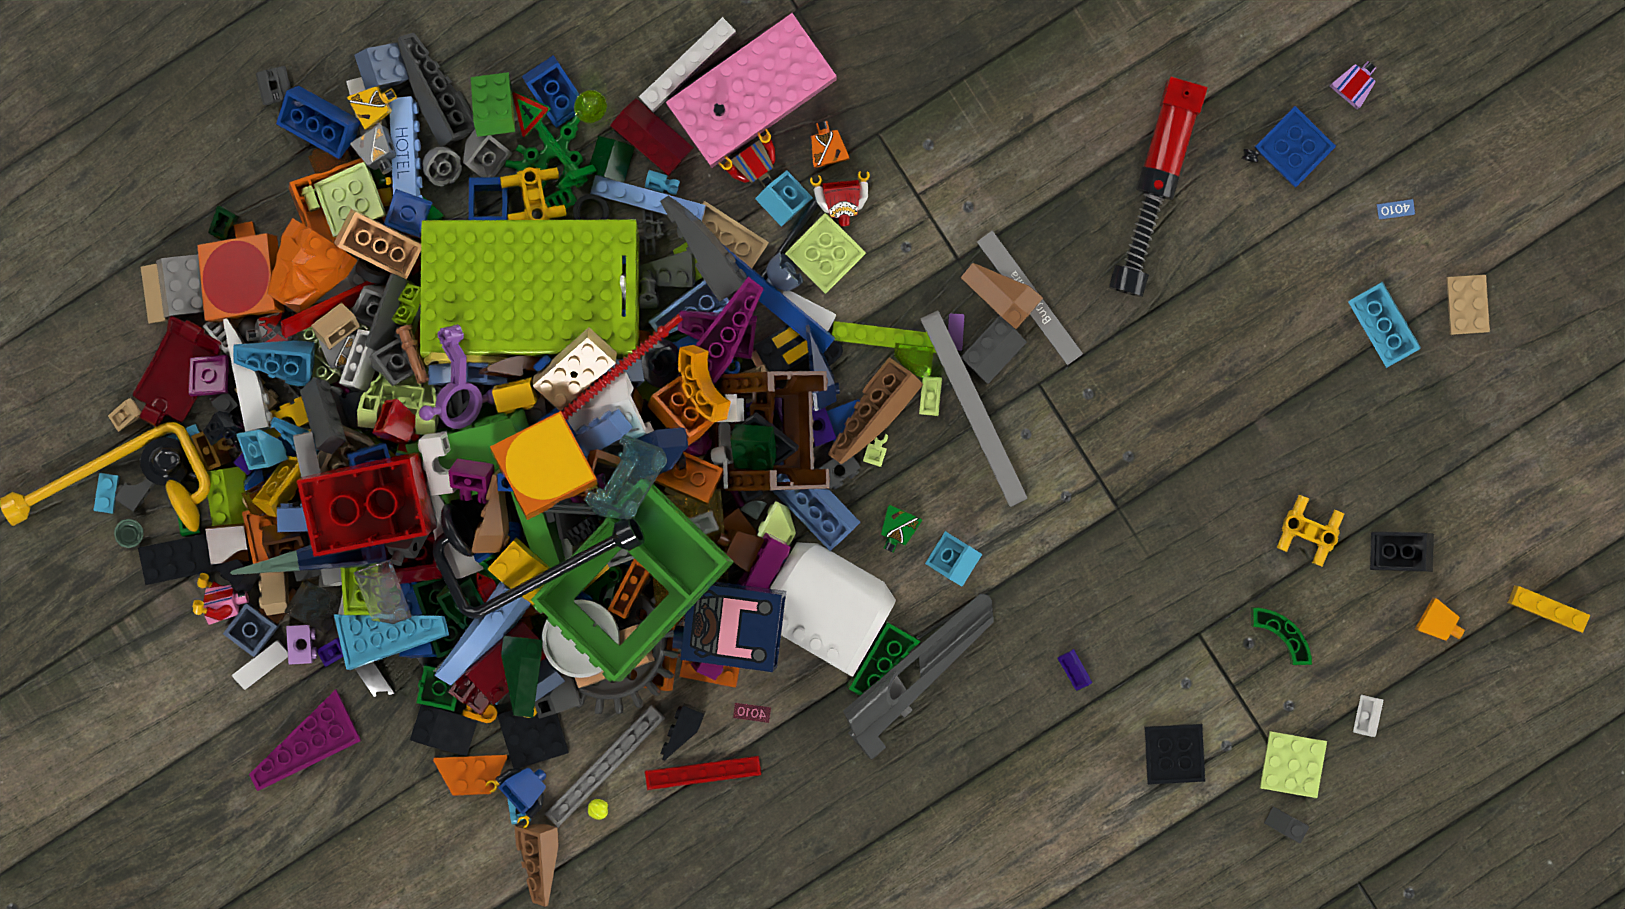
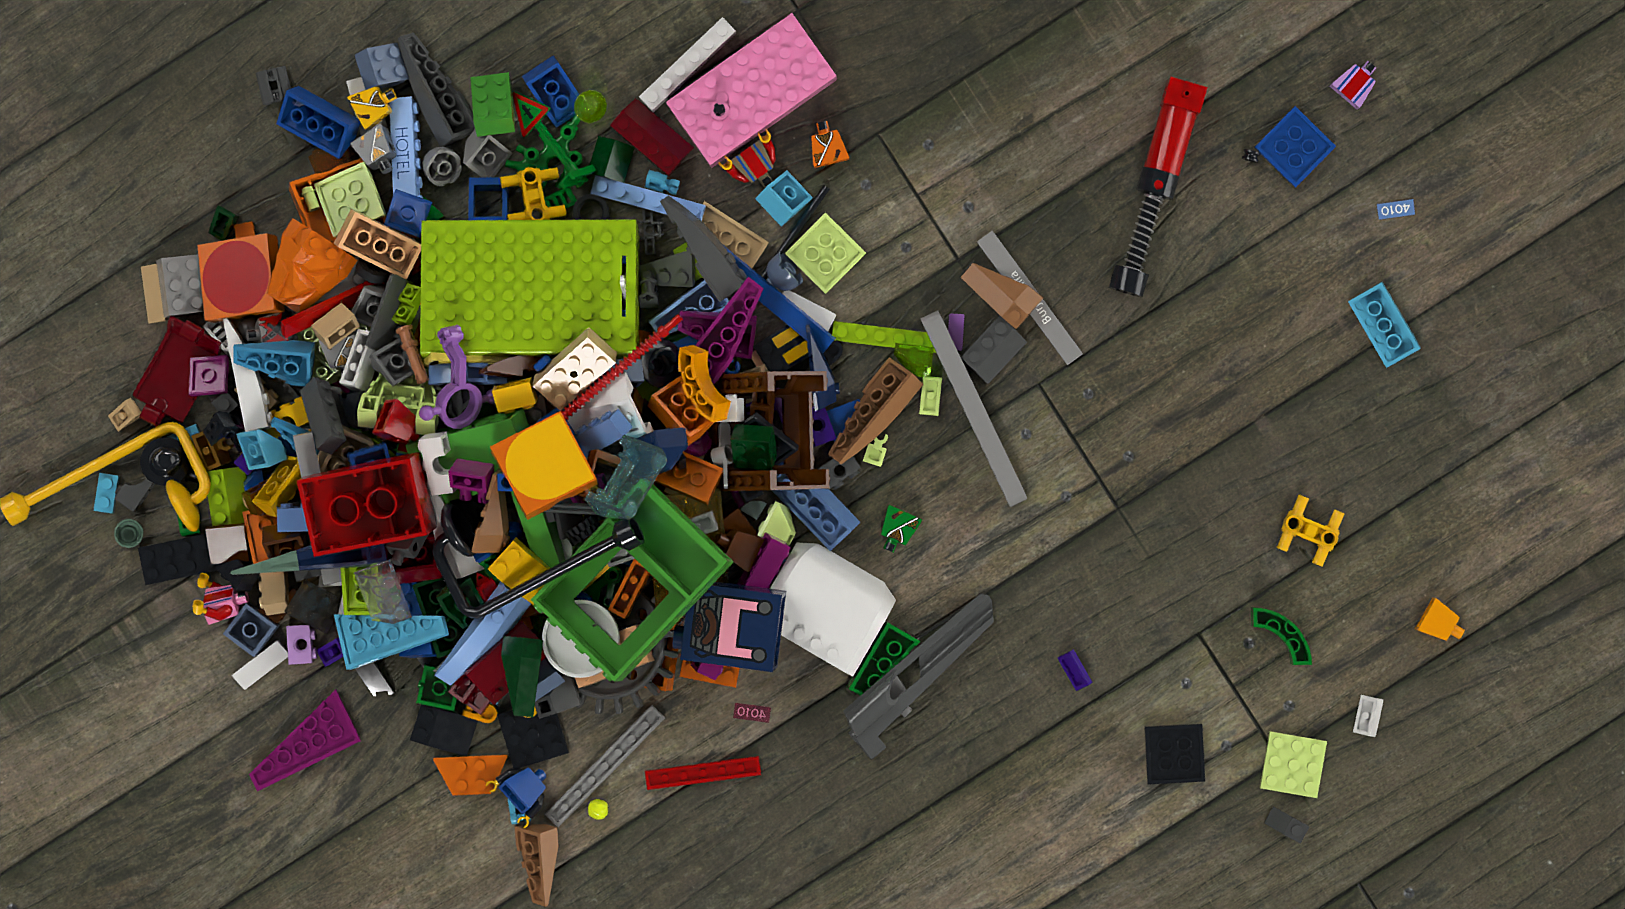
piece [369,163,393,207] -> none
black slope [660,703,706,761] -> none
torso [810,171,870,226] -> none
medium azure slope [925,531,982,587] -> none
black slope [1370,532,1434,572] -> none
tan plate [1446,275,1490,335] -> none
yellow brick [1507,585,1590,633] -> none

